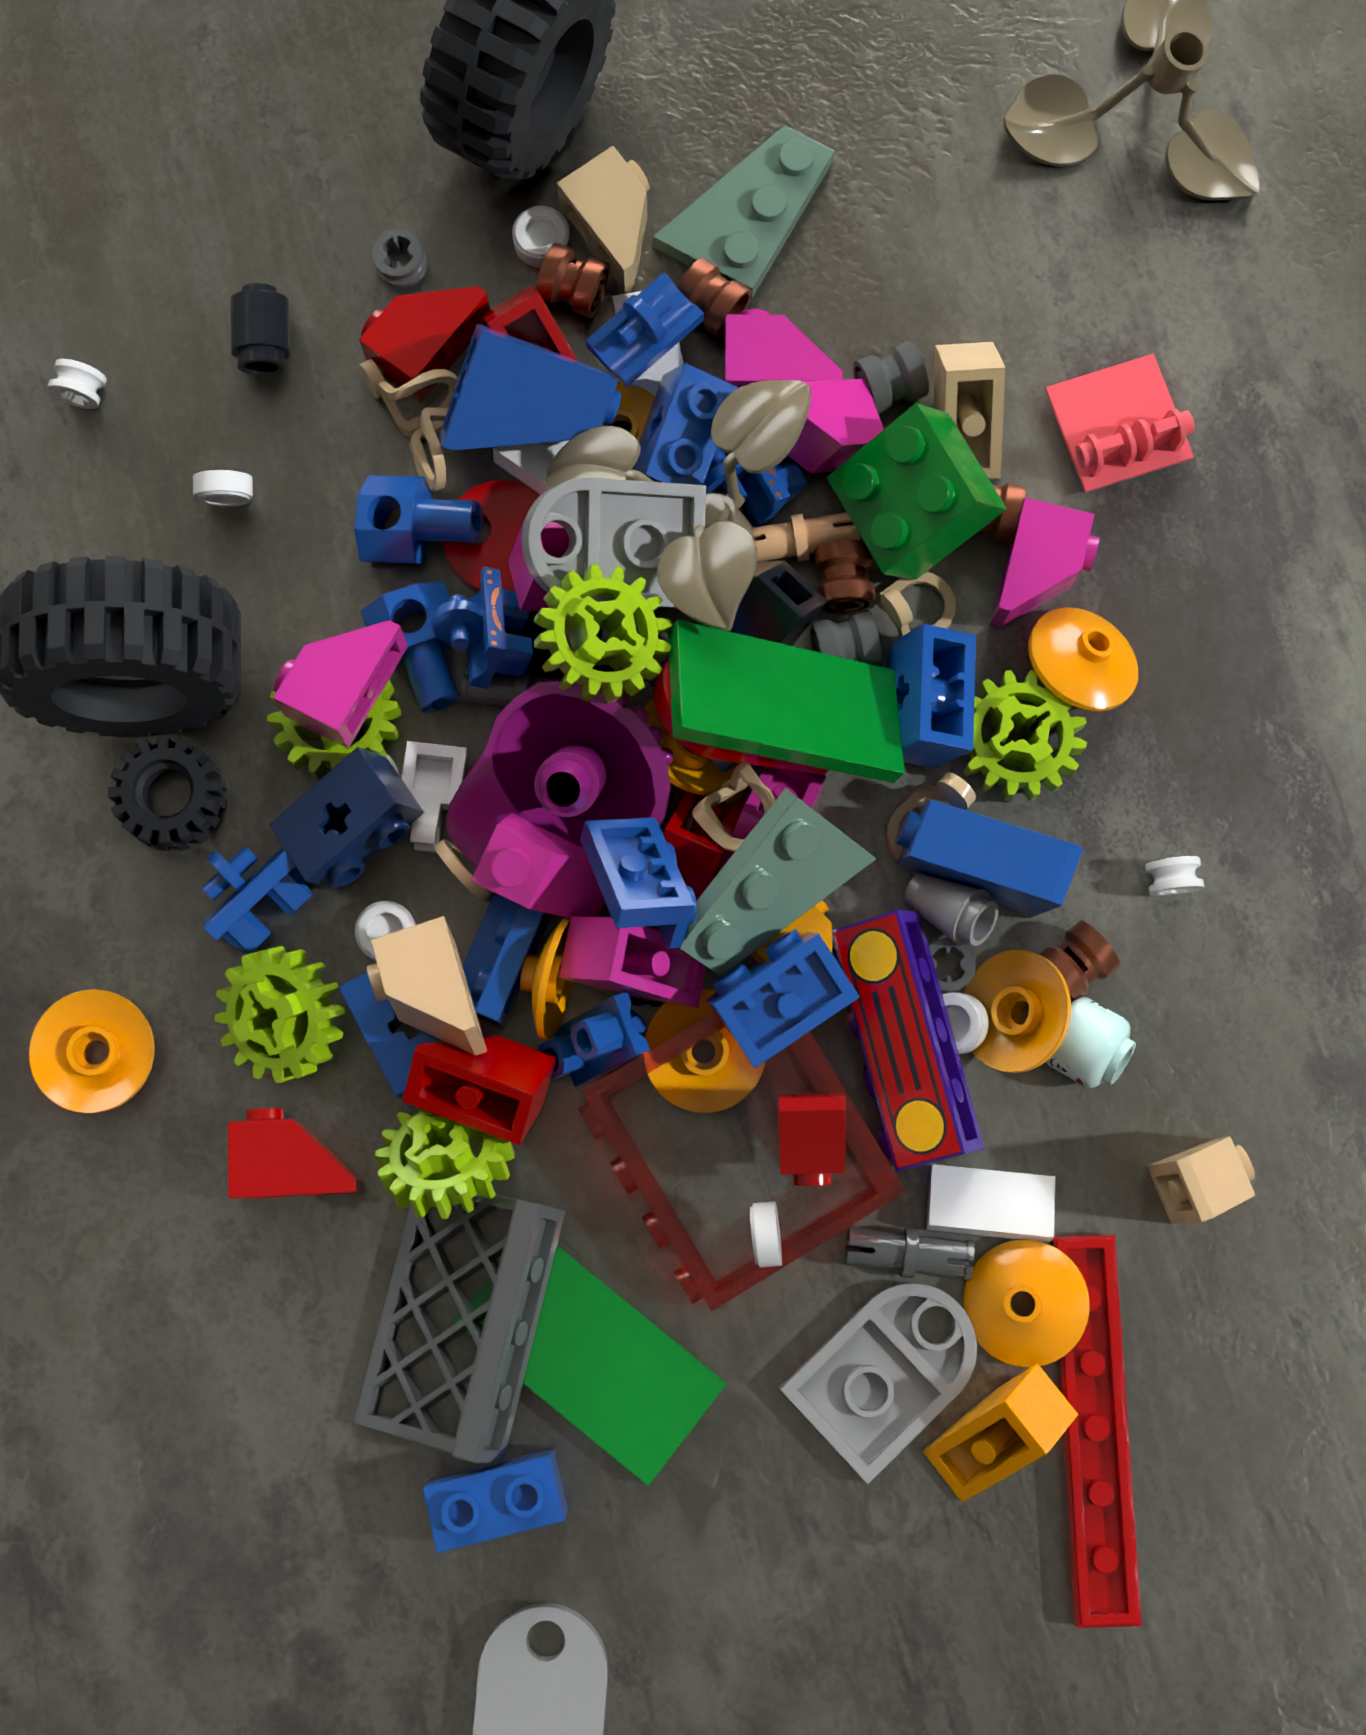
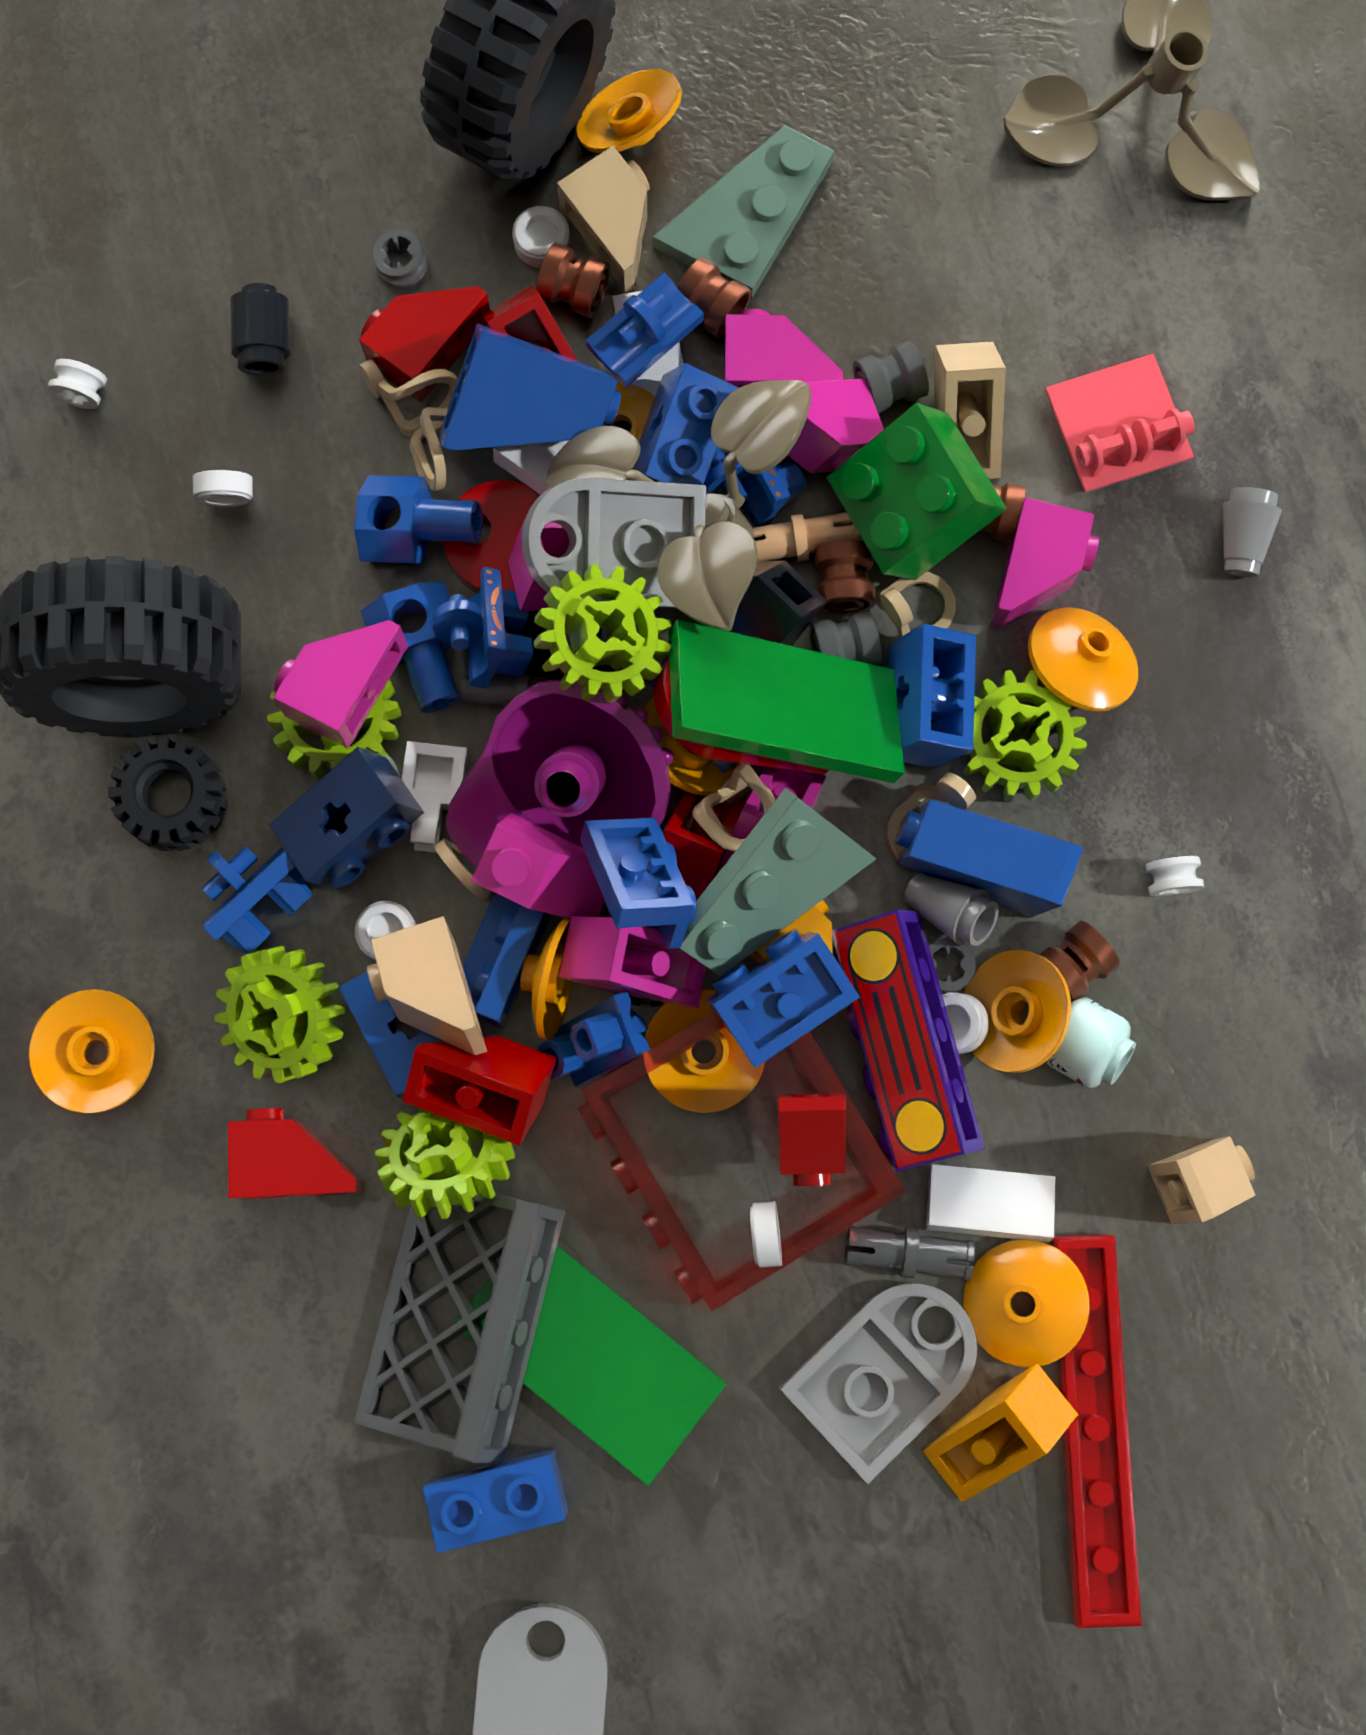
none -> light orange dish [577,69,682,154]
none -> light grey cone [1222,487,1282,578]

